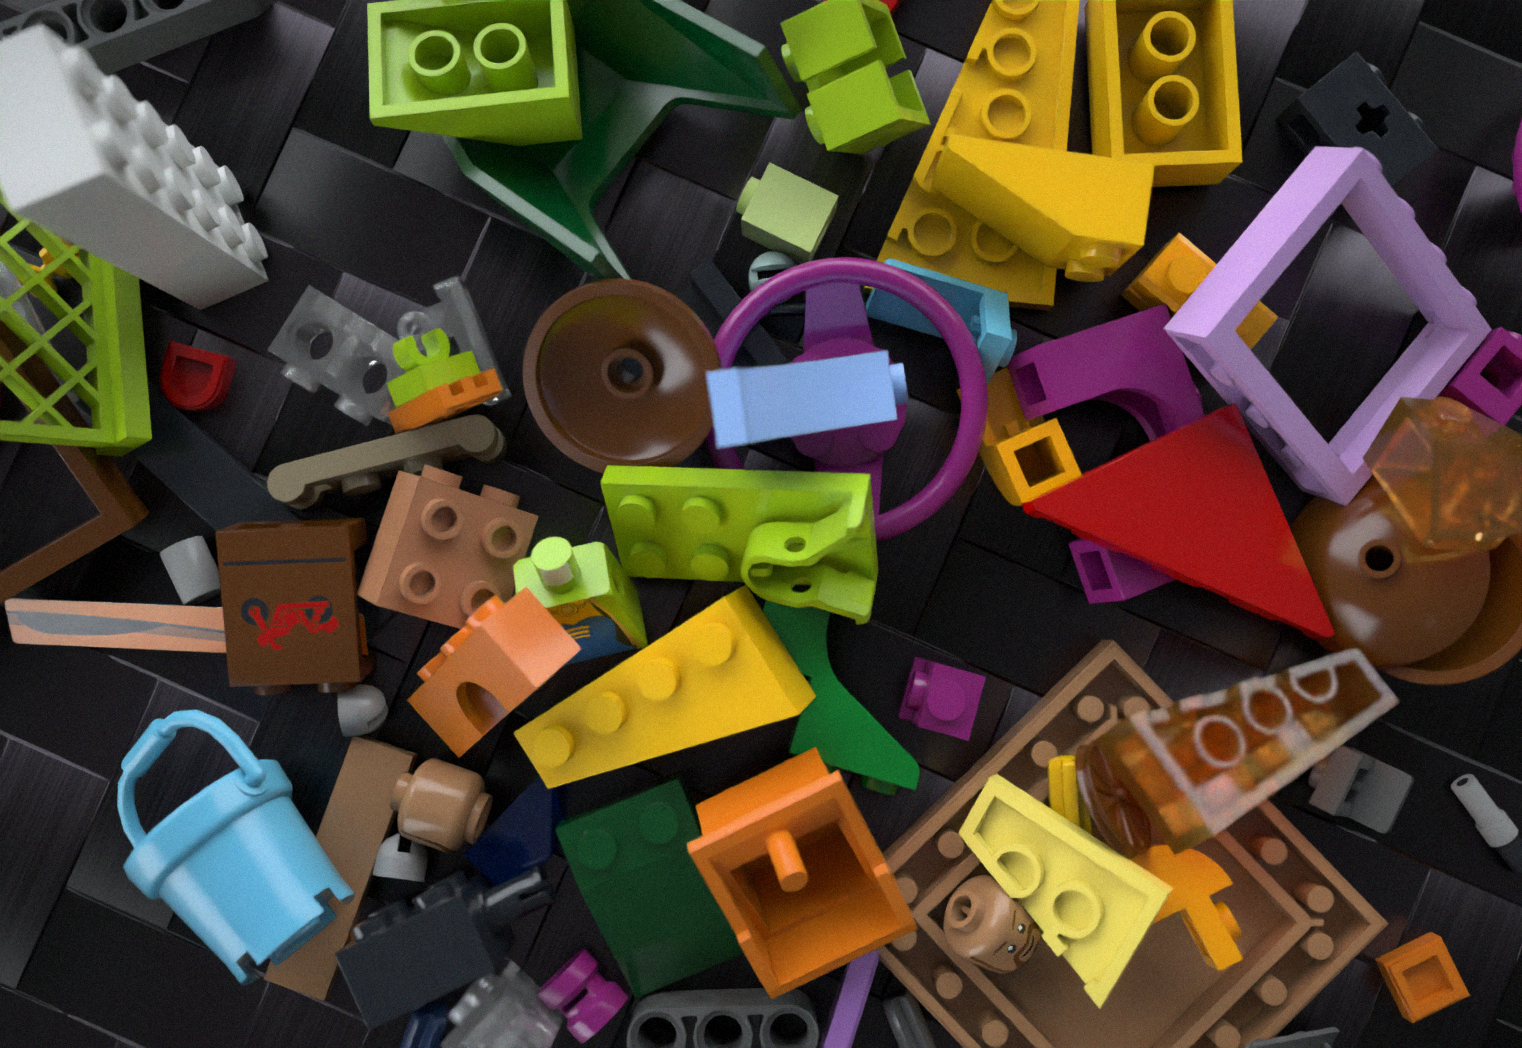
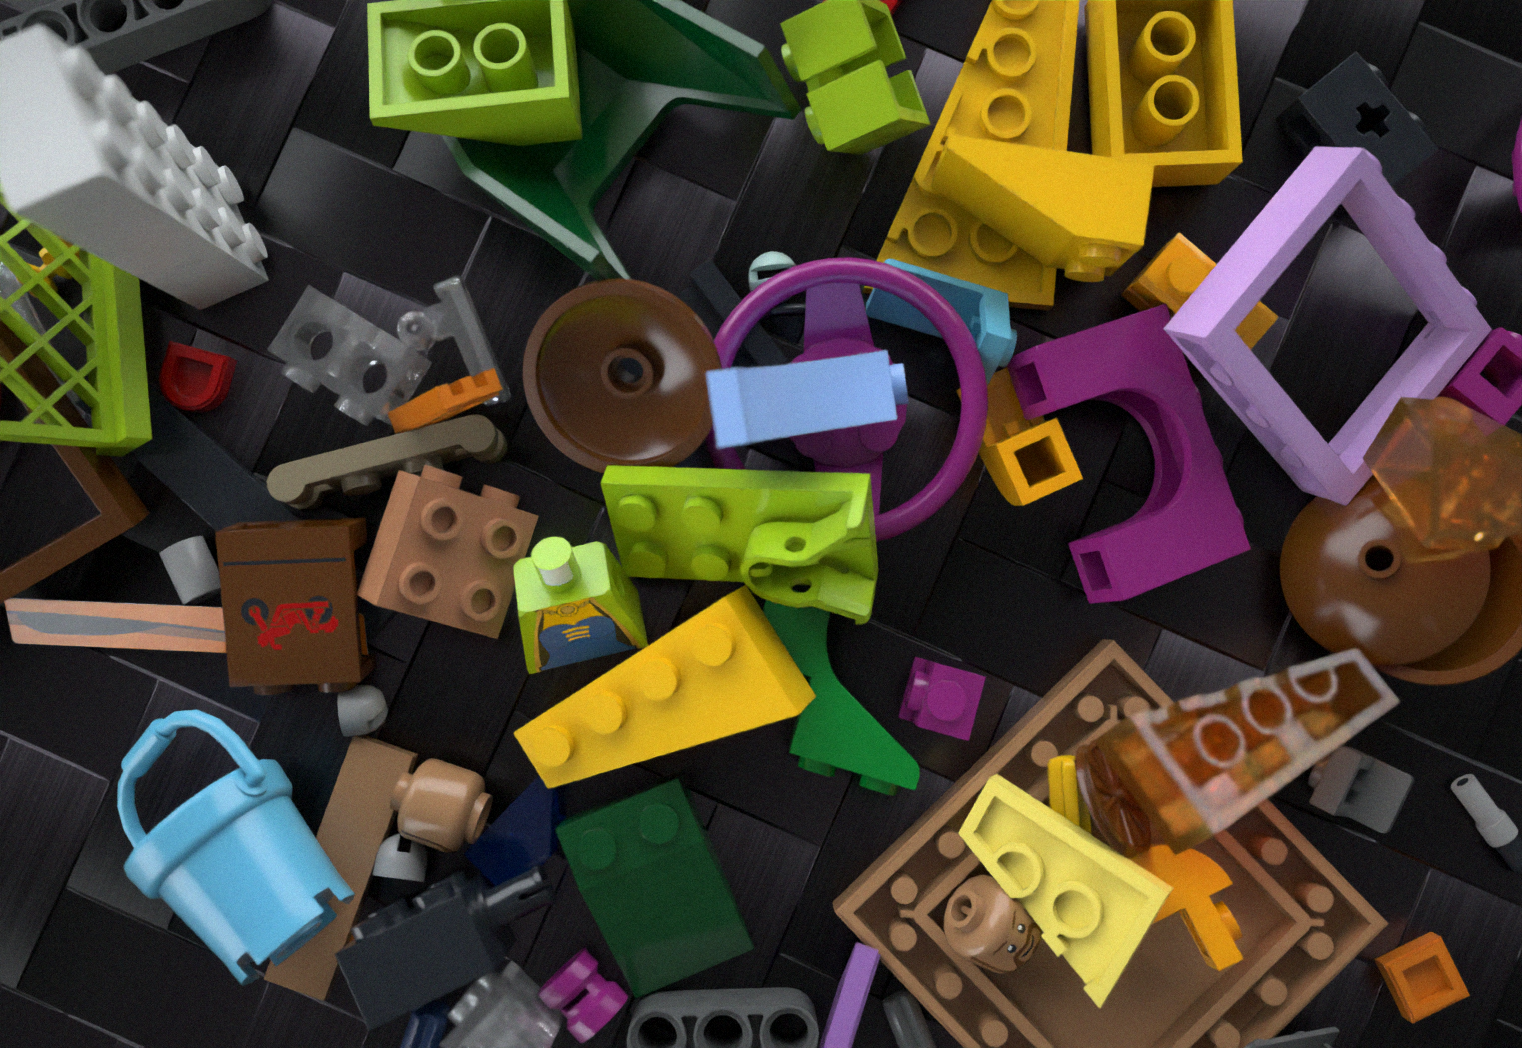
lime tile [386,327,481,407] -> none
orange arch [407,587,582,758] -> none
orange piece [687,747,918,999] -> none
yellowish green brick [736,162,839,264] -> none
red tile [1021,403,1335,639] -> none

